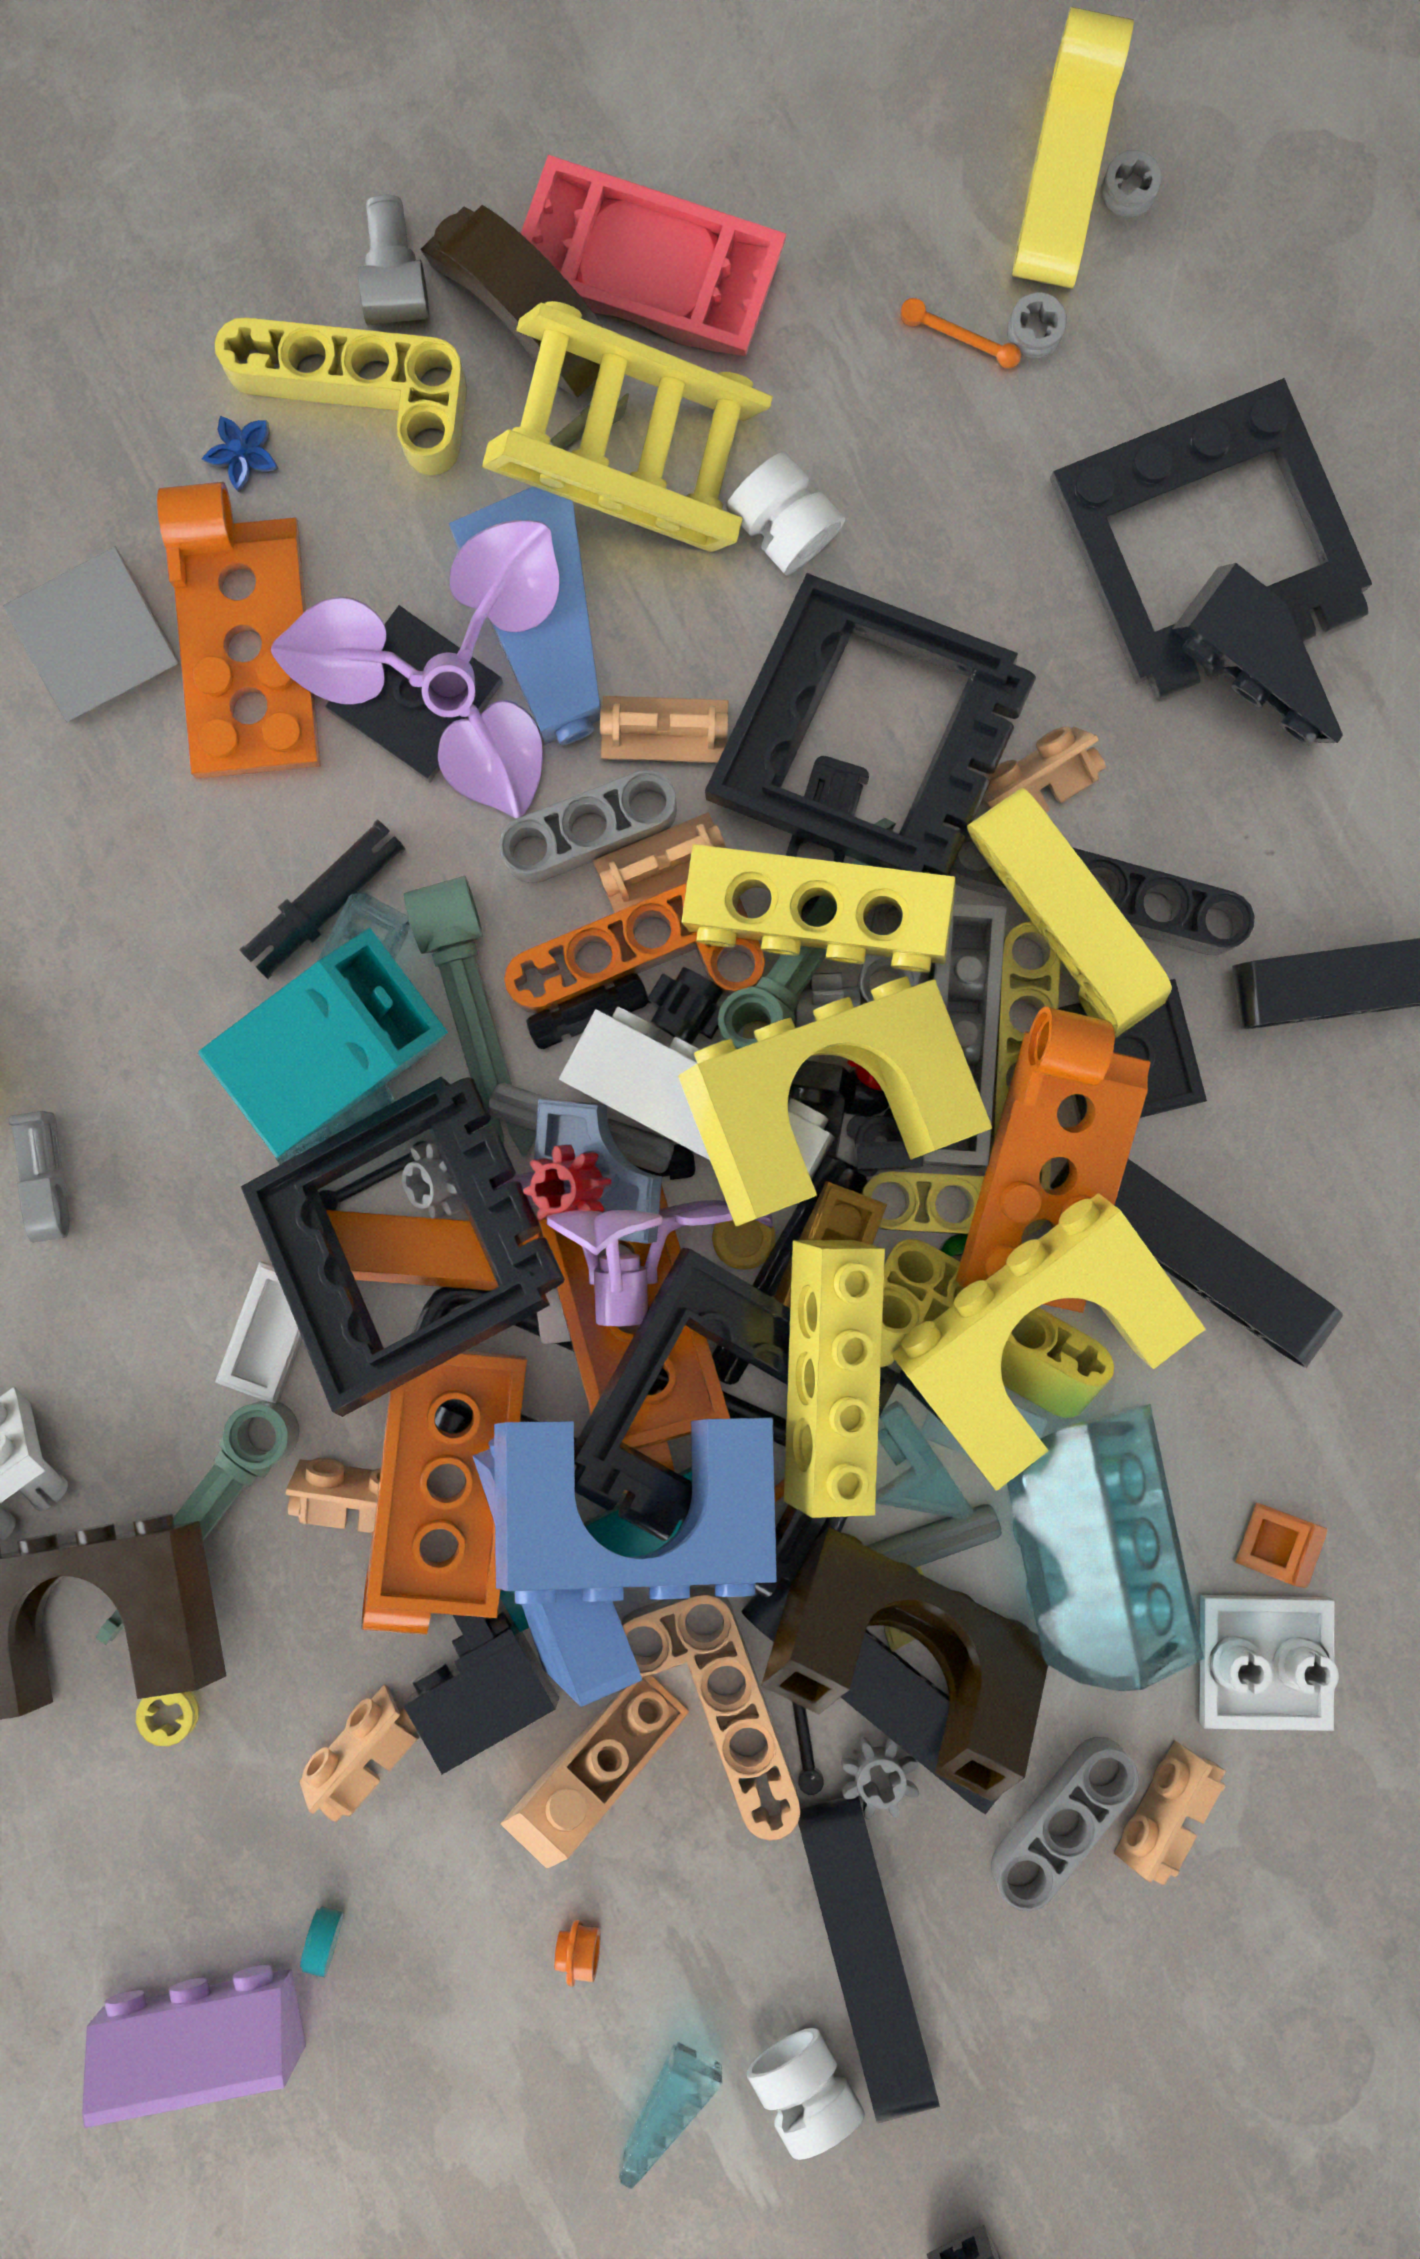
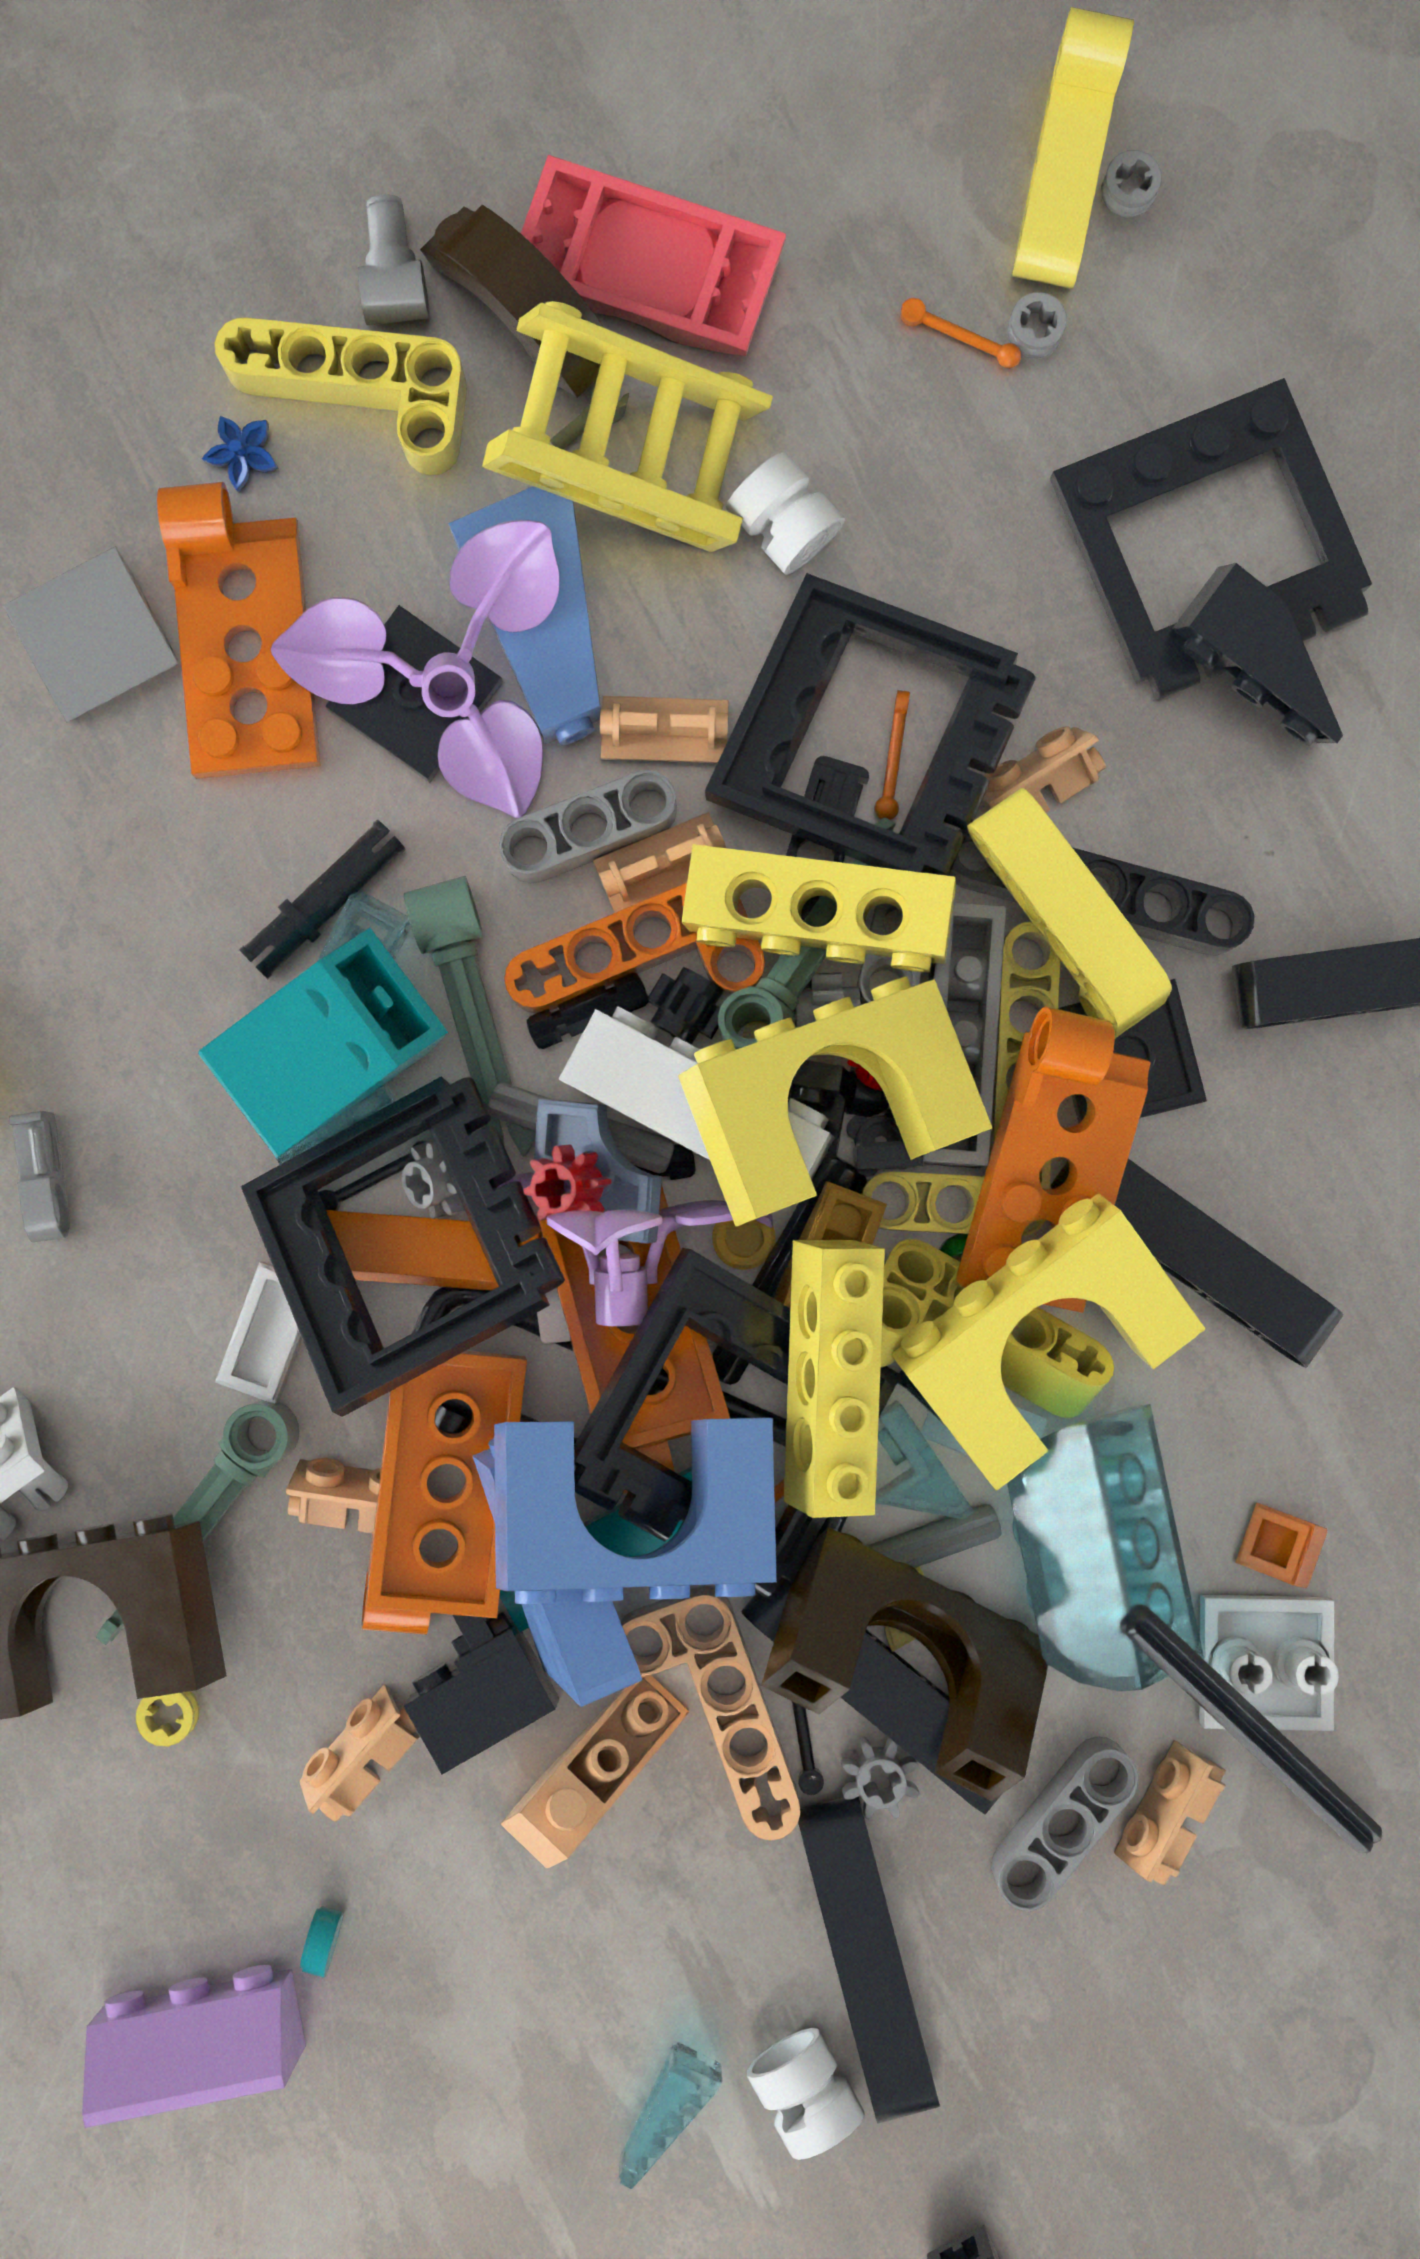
orange plate [554,1920,601,1987] -> none
none -> orange hinge [874,690,910,820]
none -> black axle [1119,1604,1382,1854]

